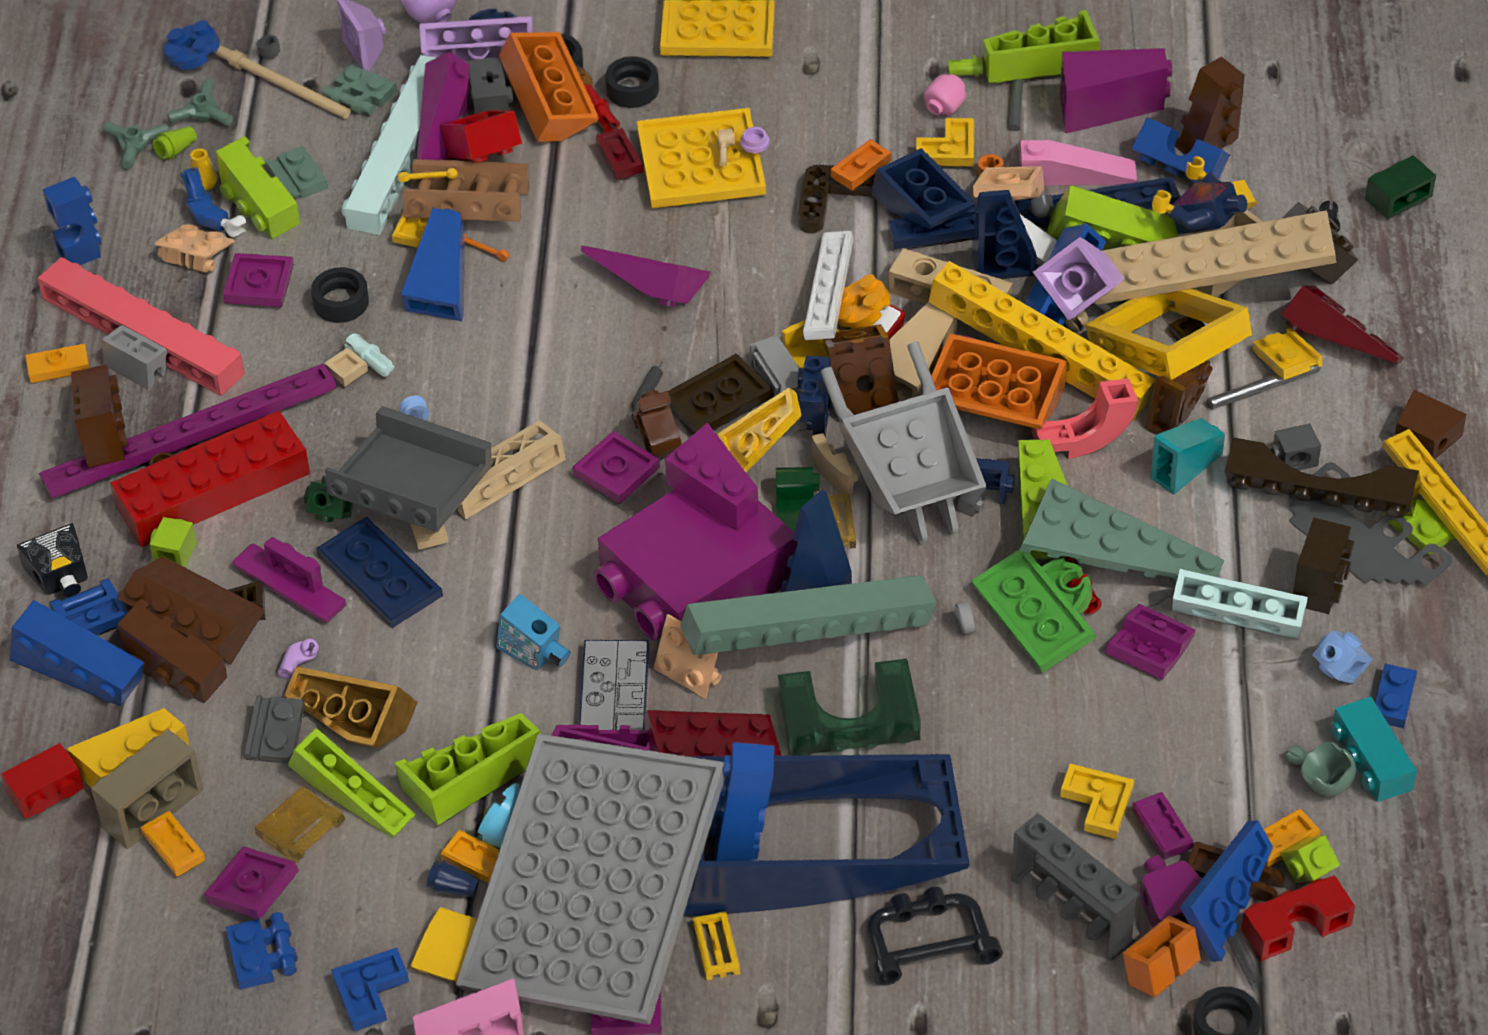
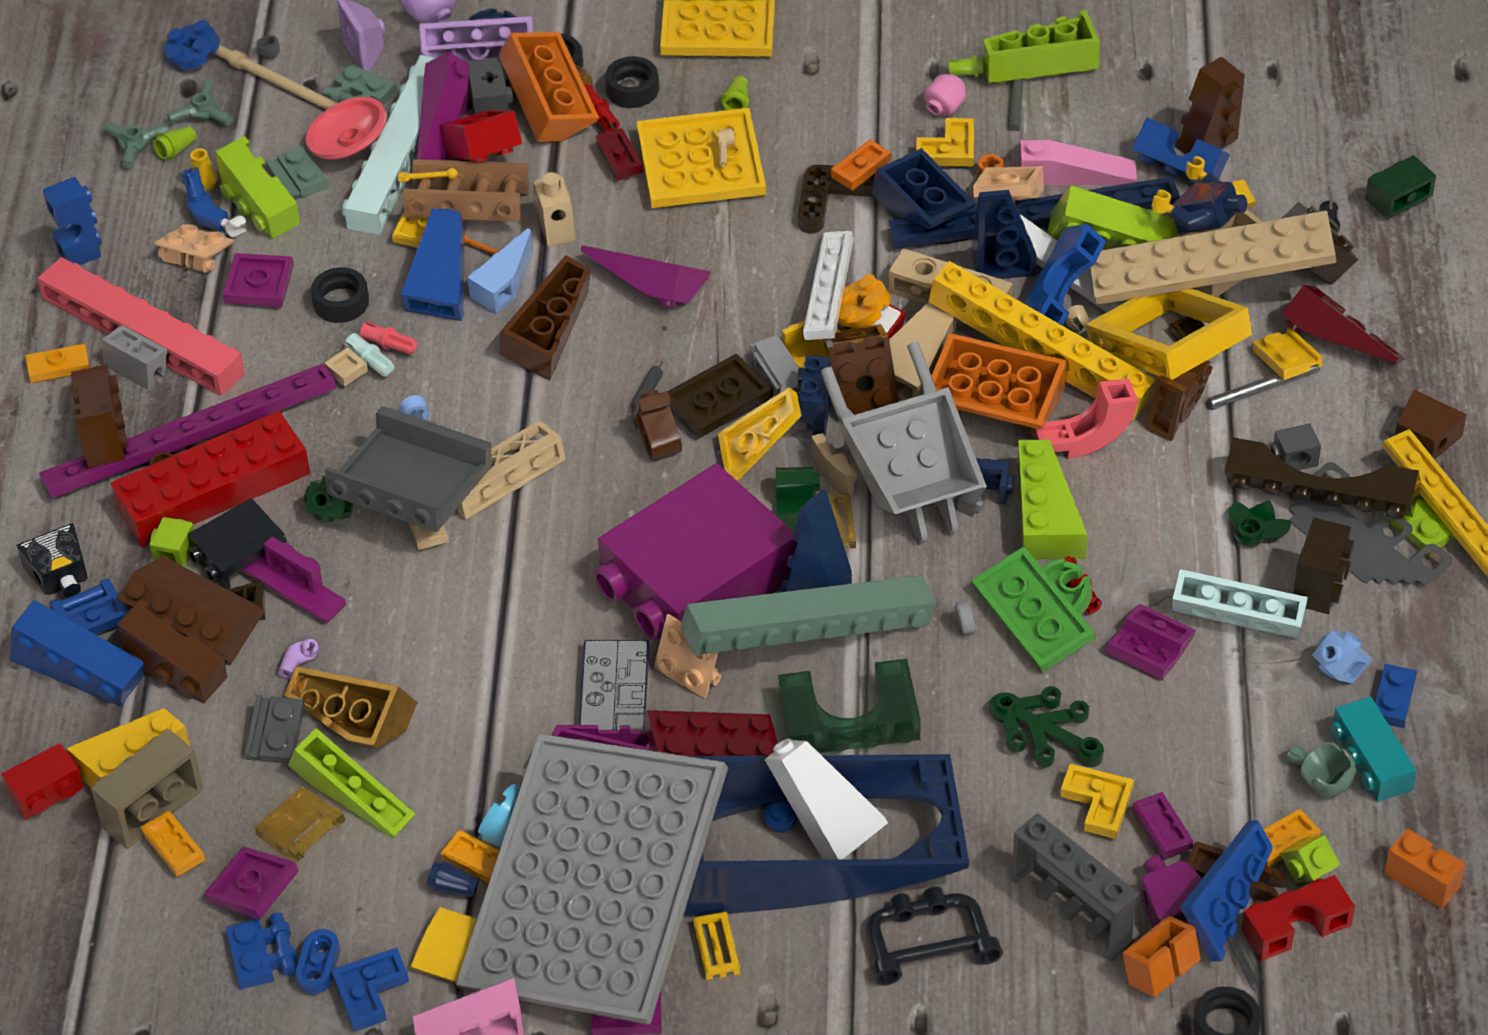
dark blue tile [316,517,443,628] -> none
lime wedge [394,713,541,825] -> none
dark azure torso [496,594,571,670] -> none
magenta plate [572,431,660,504] -> none
magenta wedge [665,423,758,531] -> none
blue wedge [709,742,774,861] -> none
lavender plate [741,127,769,153] -> none
sand green wing [1019,478,1224,583] -> none
dark grey hinge [1029,195,1053,218] -> none
lavender slope [1033,237,1125,320] -> none
magenta slope [1060,48,1172,133] -> none
teal slope [1151,418,1225,495] -> none
none -> black panel [188,498,287,589]
none -> blue plate [295,929,340,994]
none -> coral dish [306,97,387,160]
none -> coral axle [360,321,418,355]
none -> light blue slope [468,228,533,314]
none -> reddish brown wedge [499,255,591,380]
none -> tan torso [533,172,576,246]
none -> lime cone [721,76,749,110]
none -> blue plate [764,801,798,833]
none -> white slope [765,739,888,860]
none -> dark green plant [989,686,1104,767]
none -> dark green plate [1228,501,1291,546]
none -> orange piece [1384,828,1466,909]

